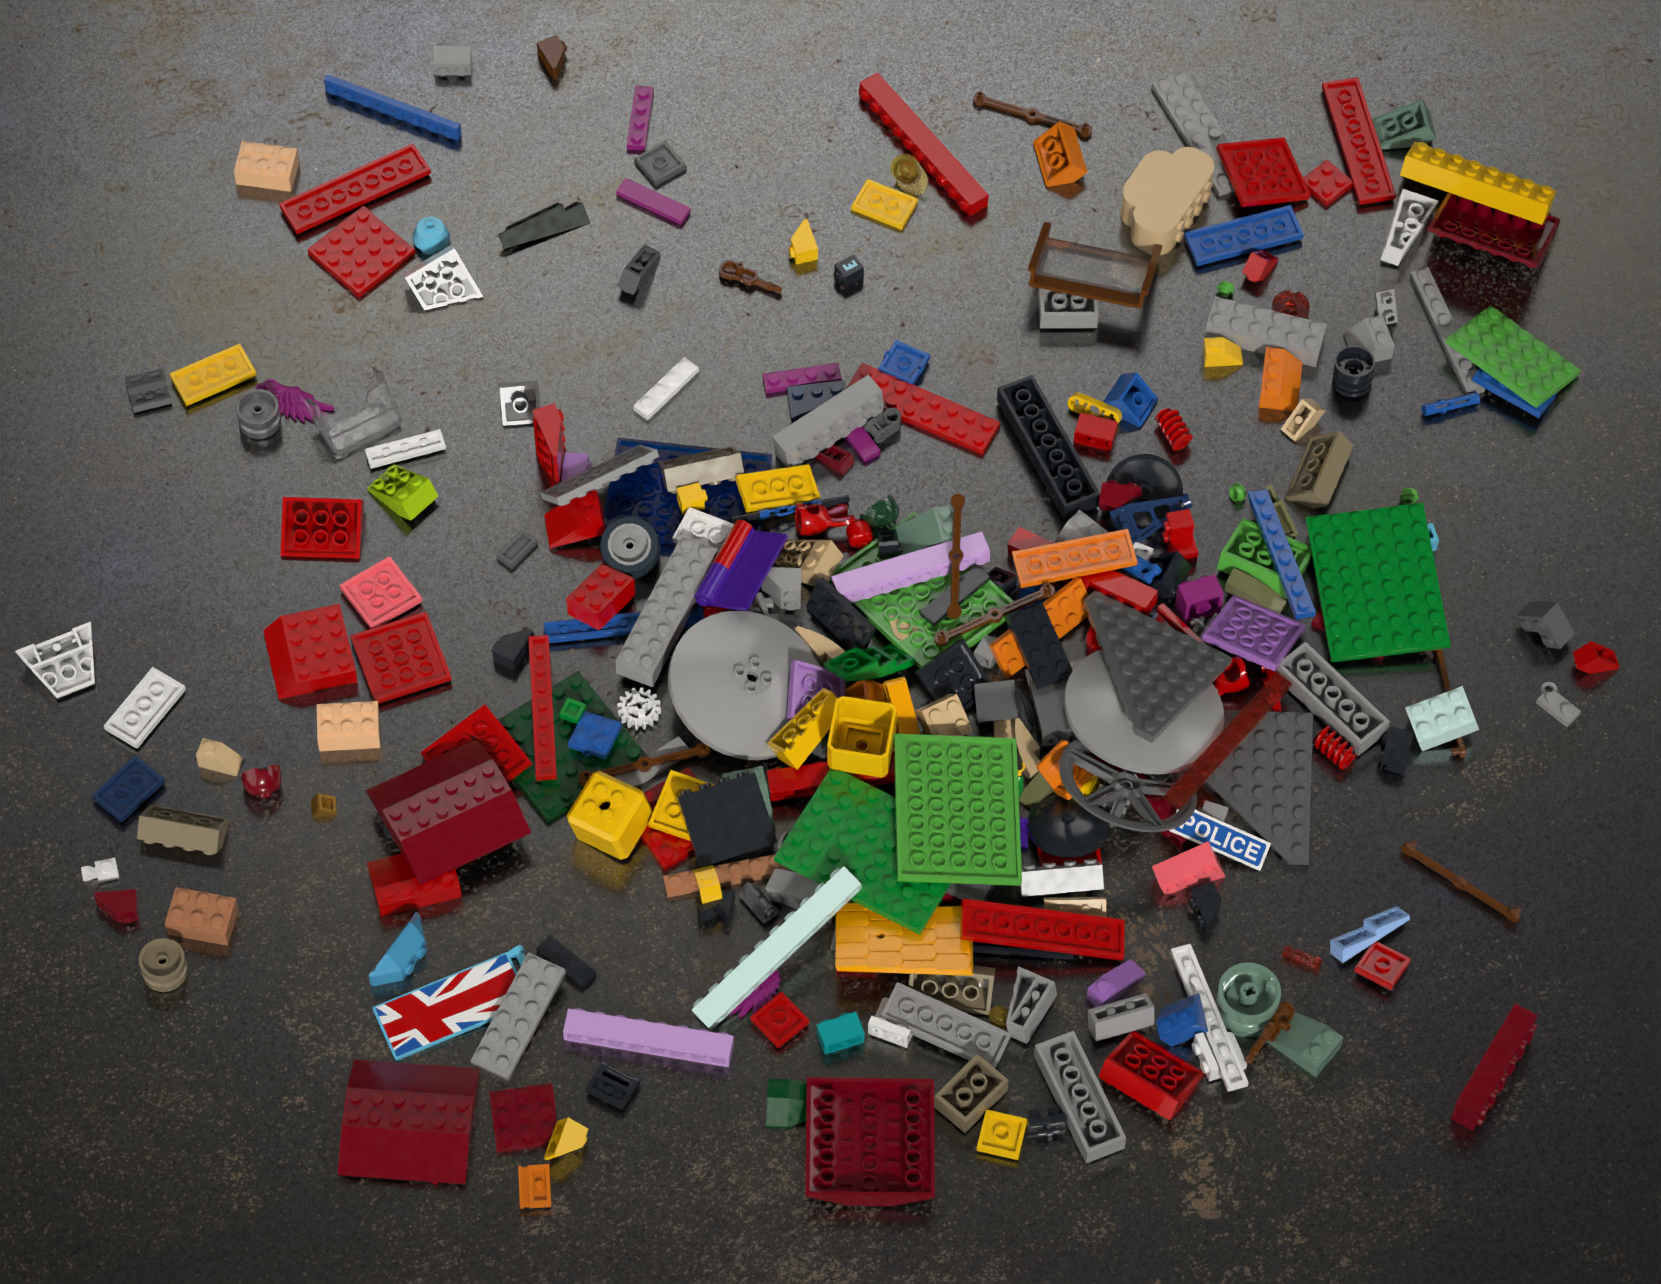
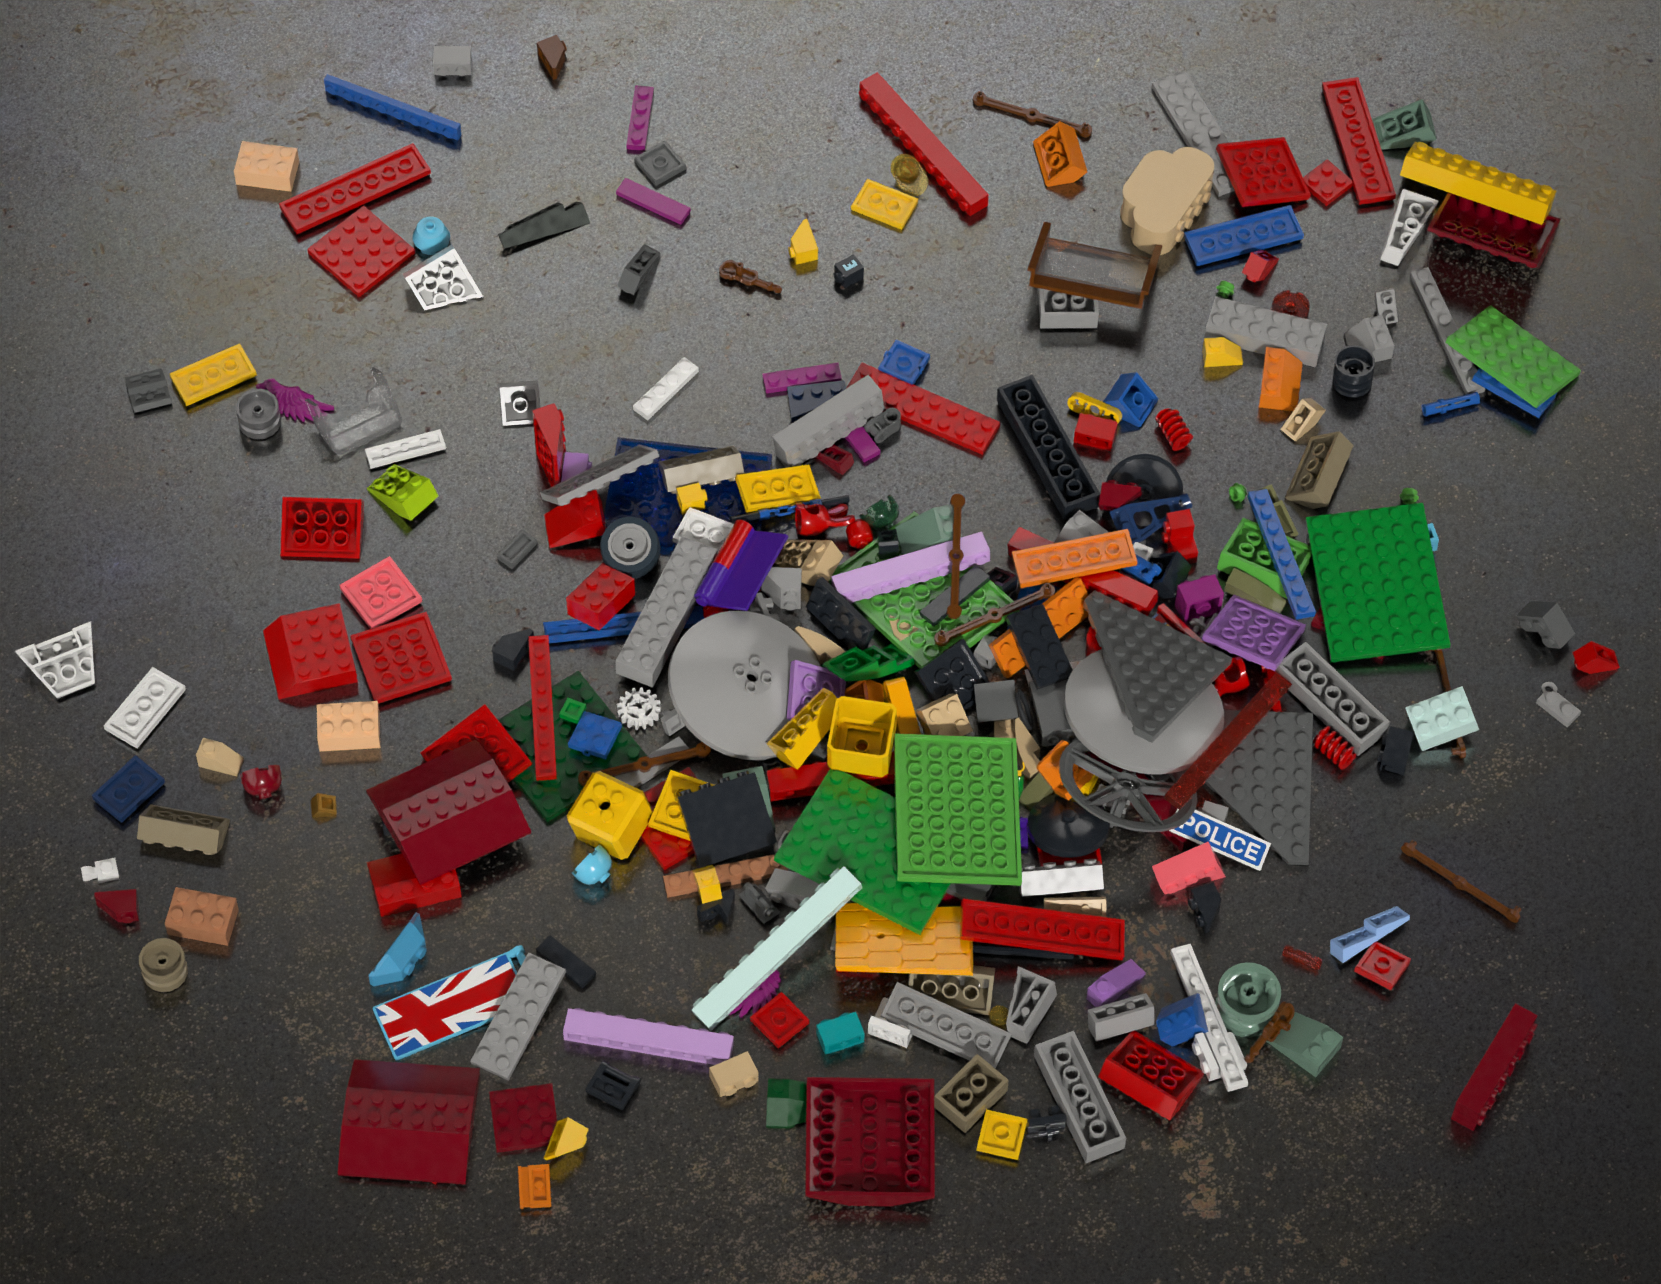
none -> medium azure cylinder [571,844,612,885]
none -> light grey tile [660,709,685,736]
none -> tan brick [709,1051,758,1097]

